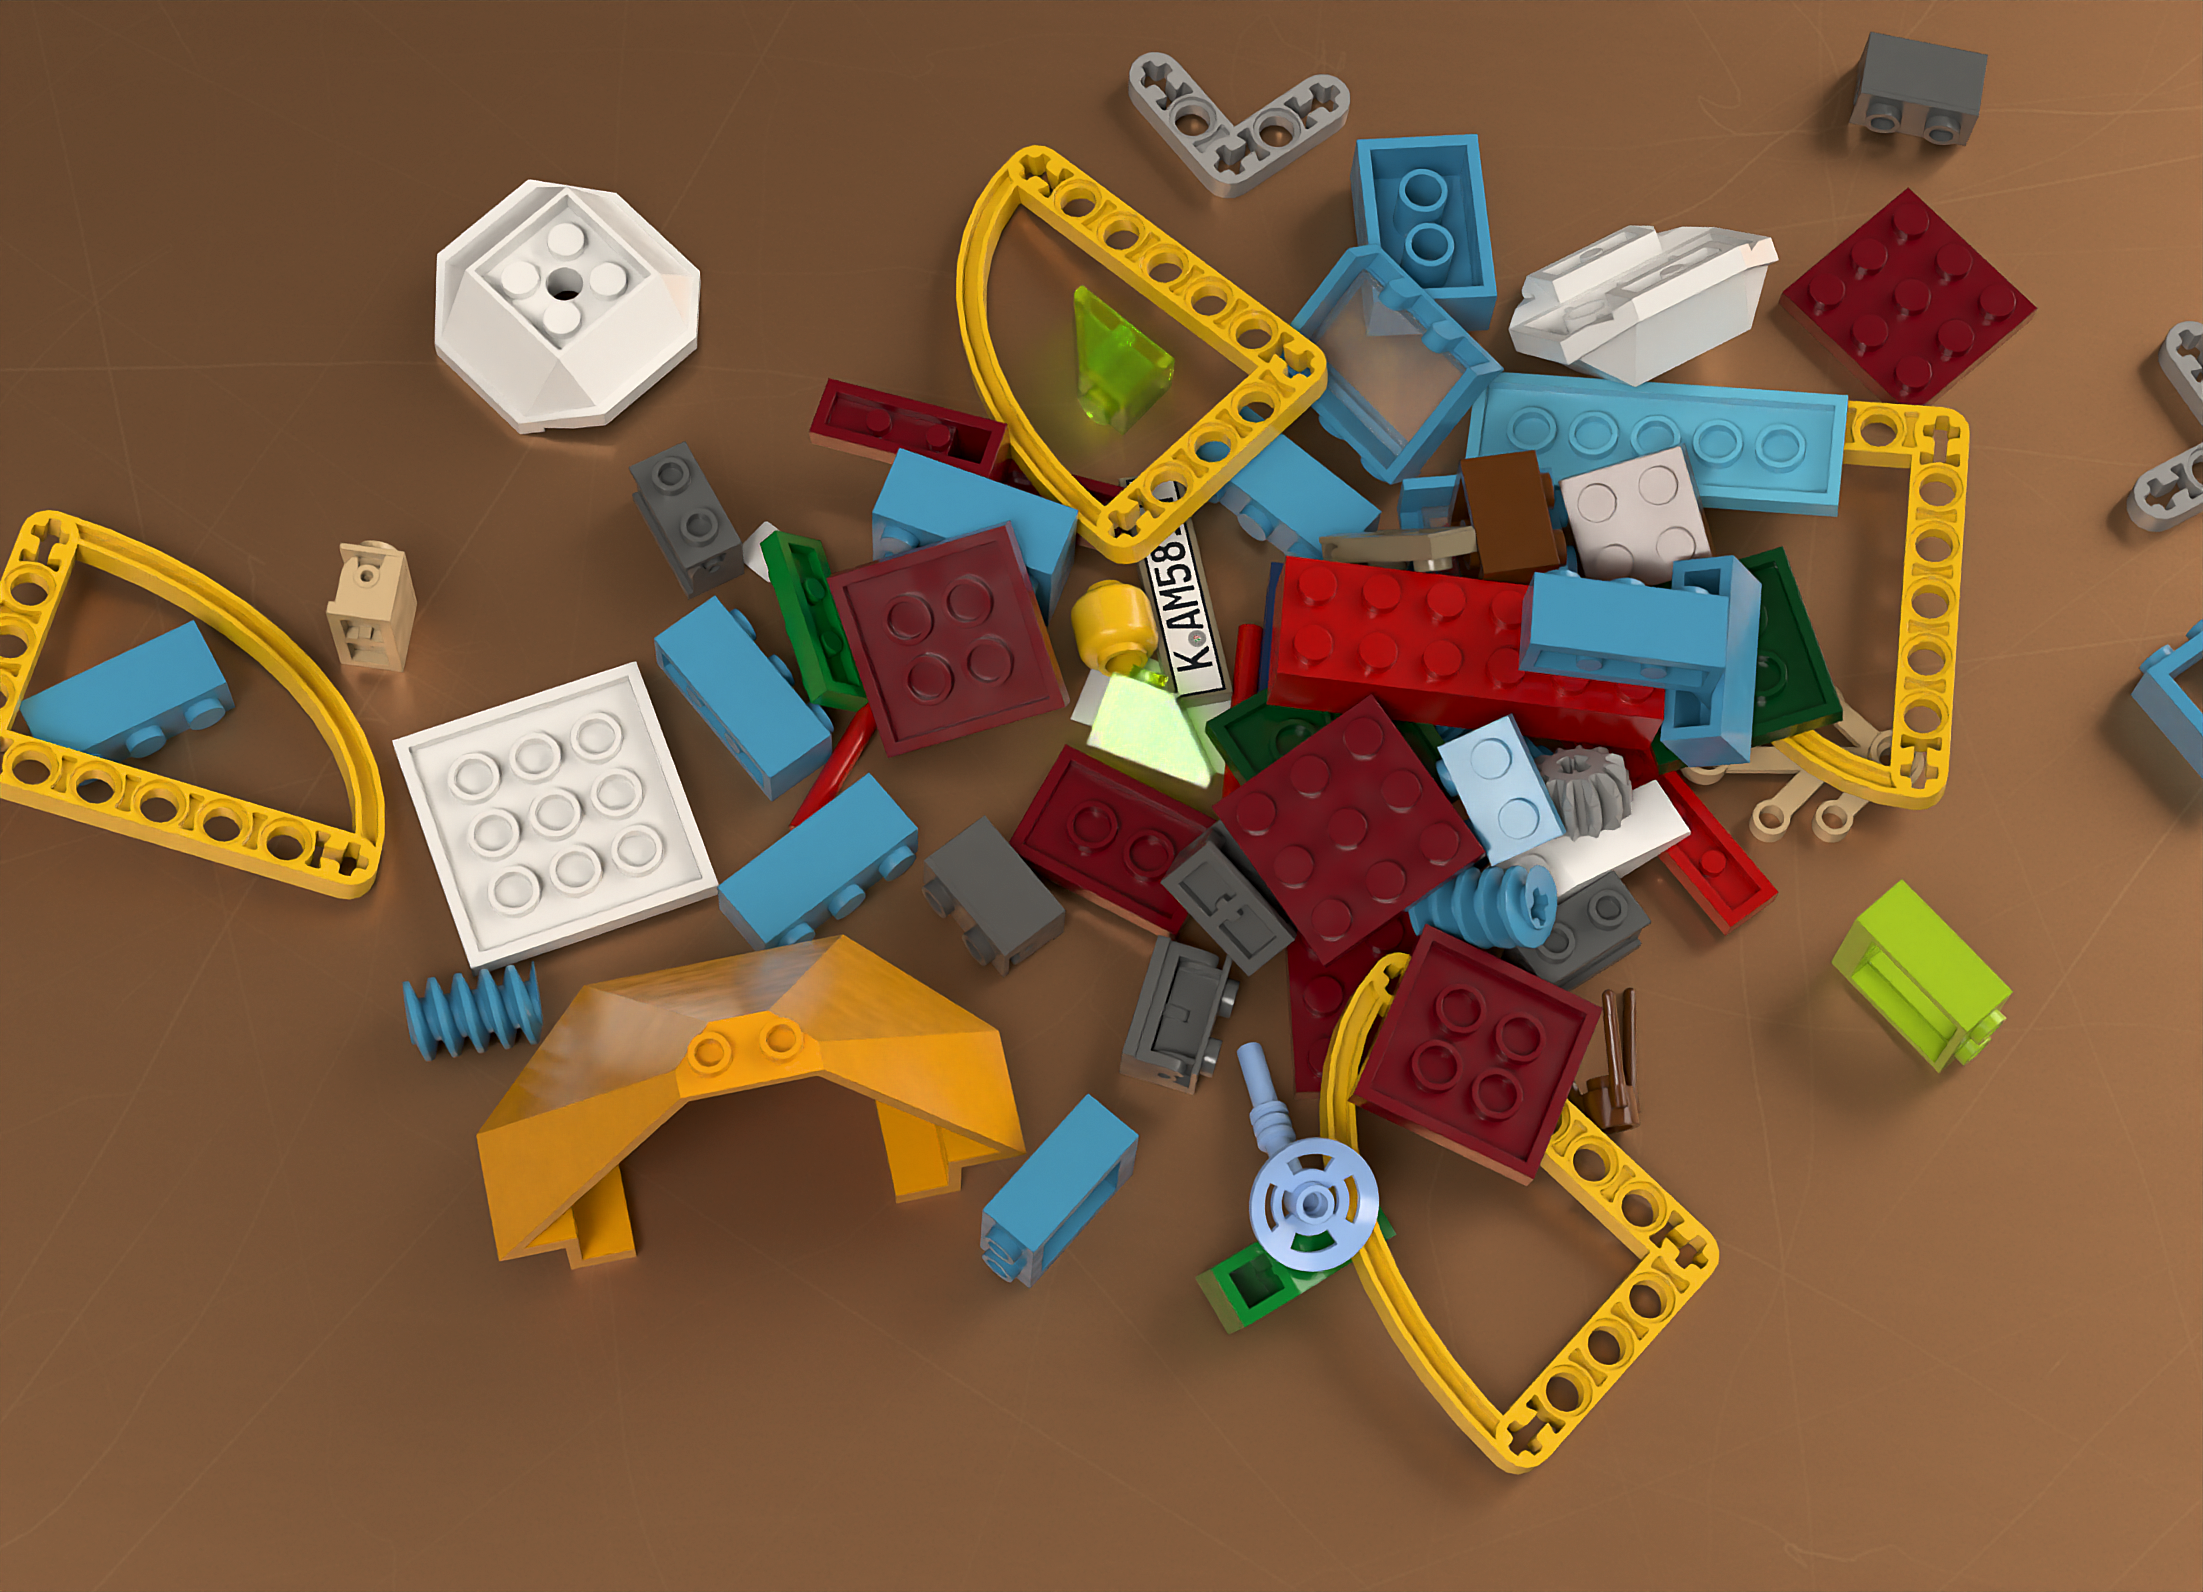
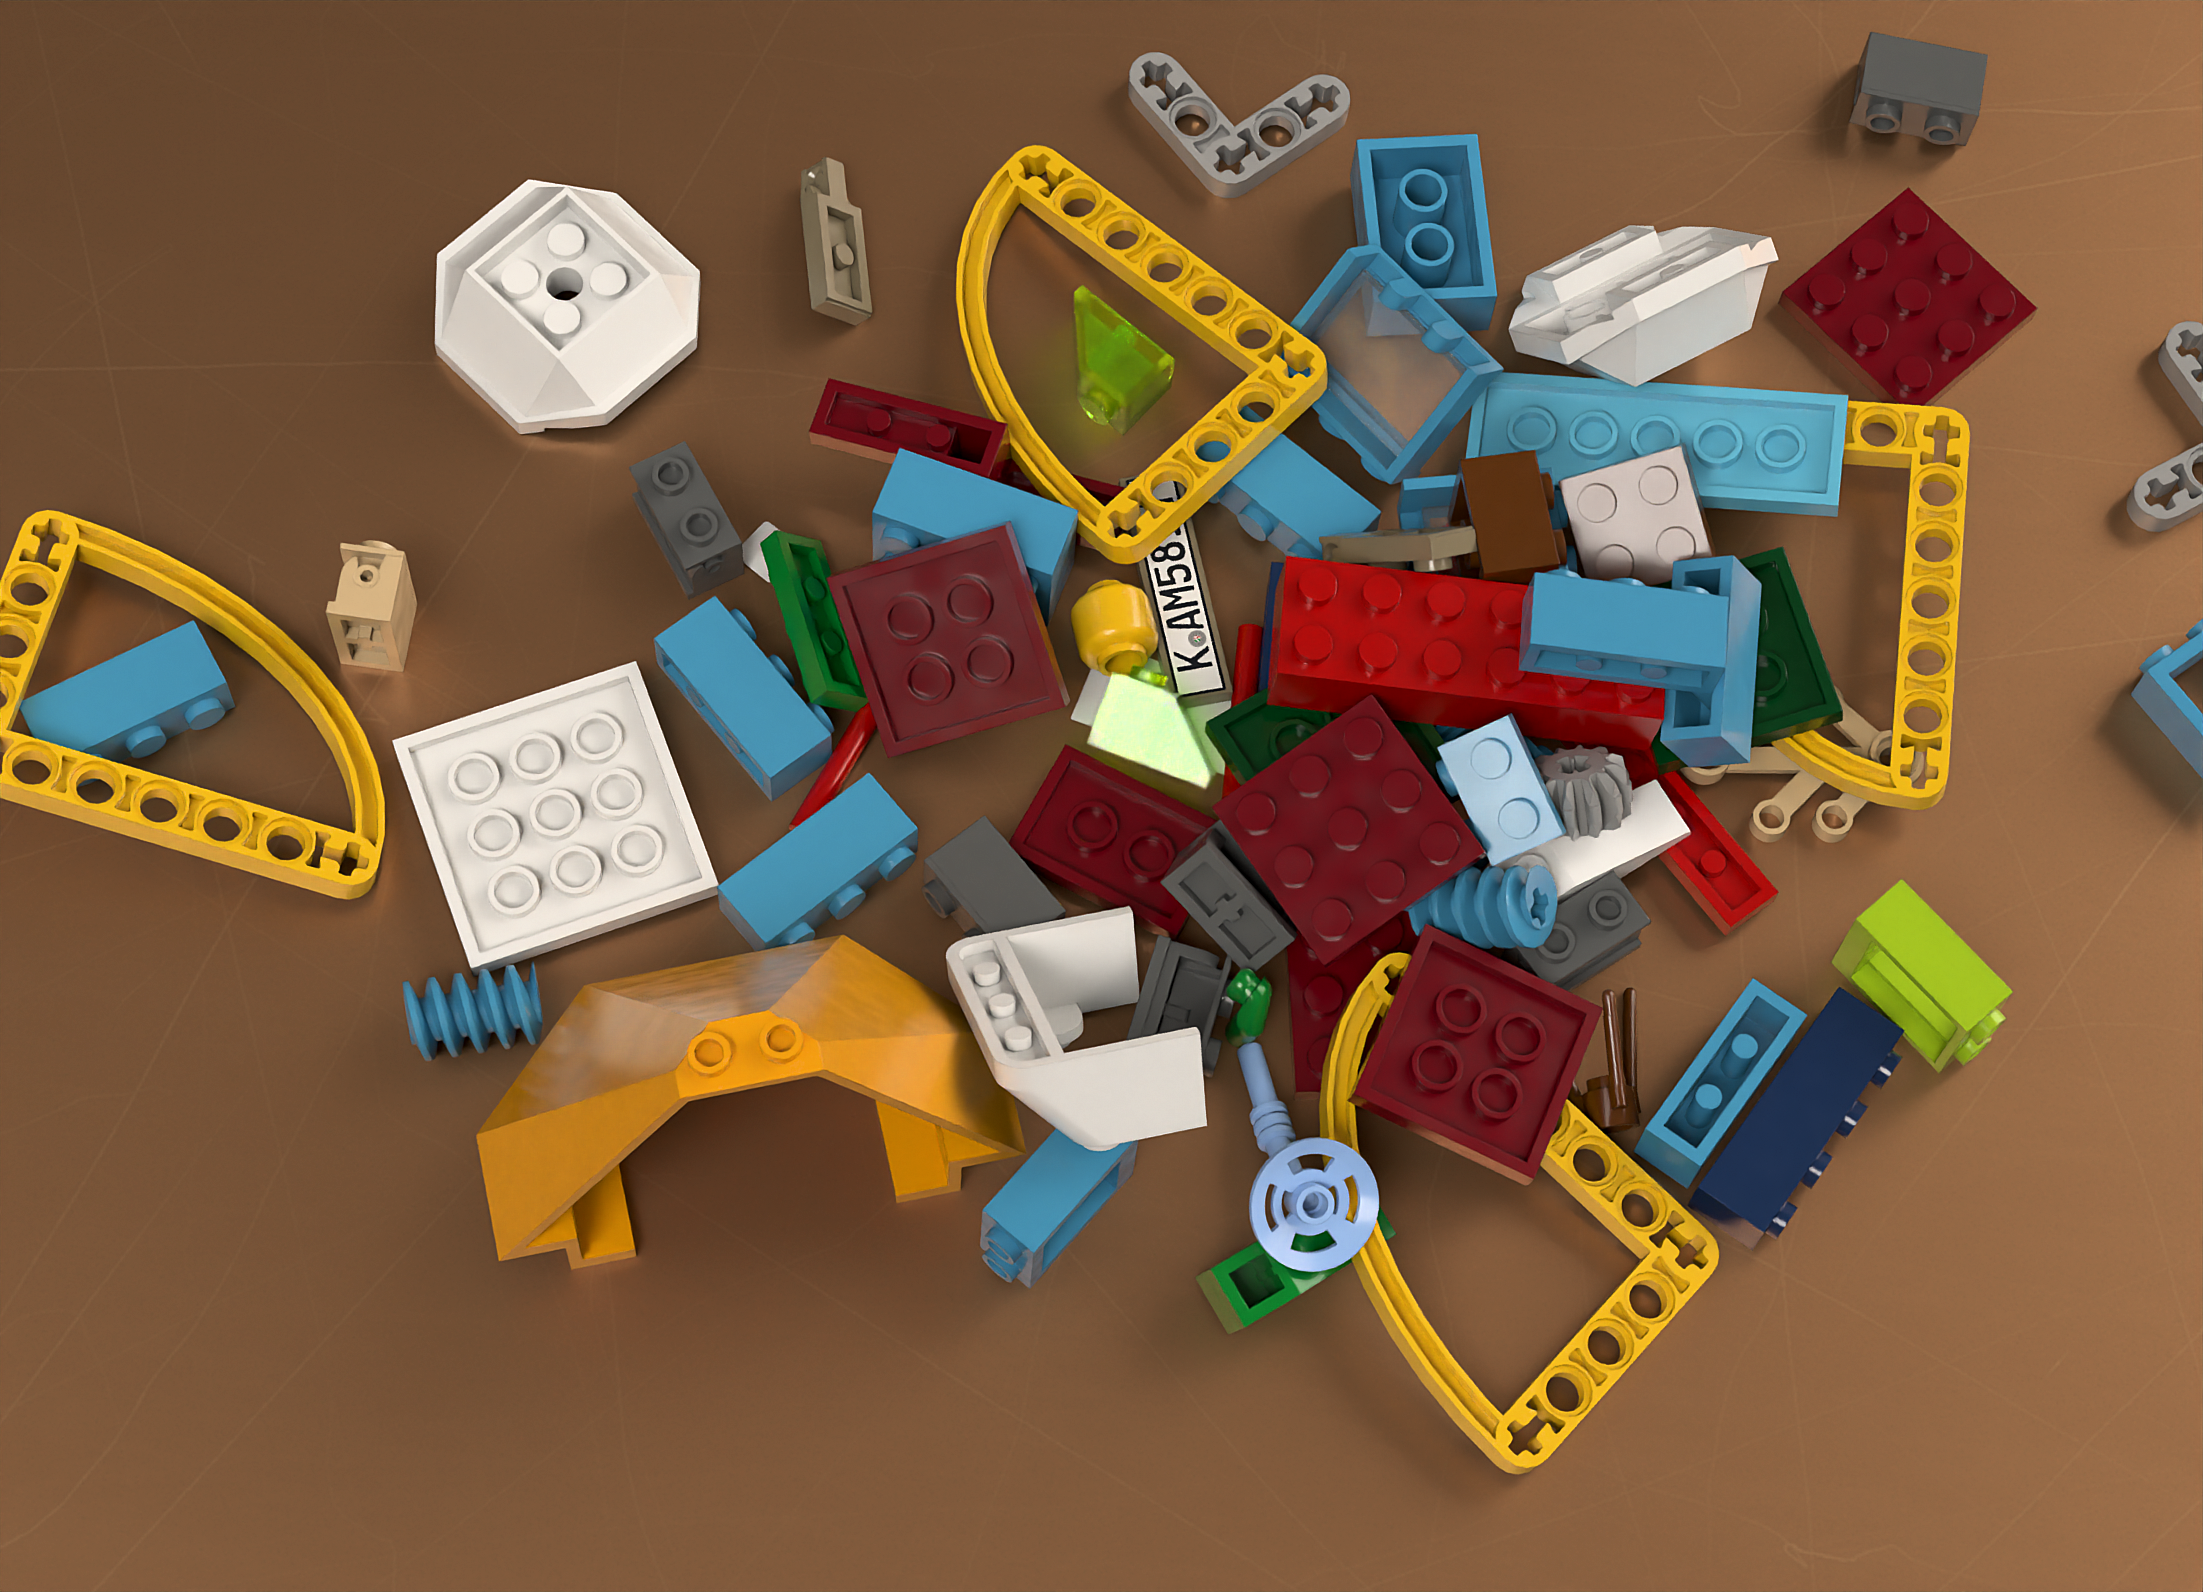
none -> dark tan hinge [800,157,872,326]
none -> white windscreen [946,906,1207,1151]
none -> green arm [1225,968,1273,1048]
none -> dark azure brick [1633,978,1807,1189]
none -> dark blue brick [1687,987,1905,1251]

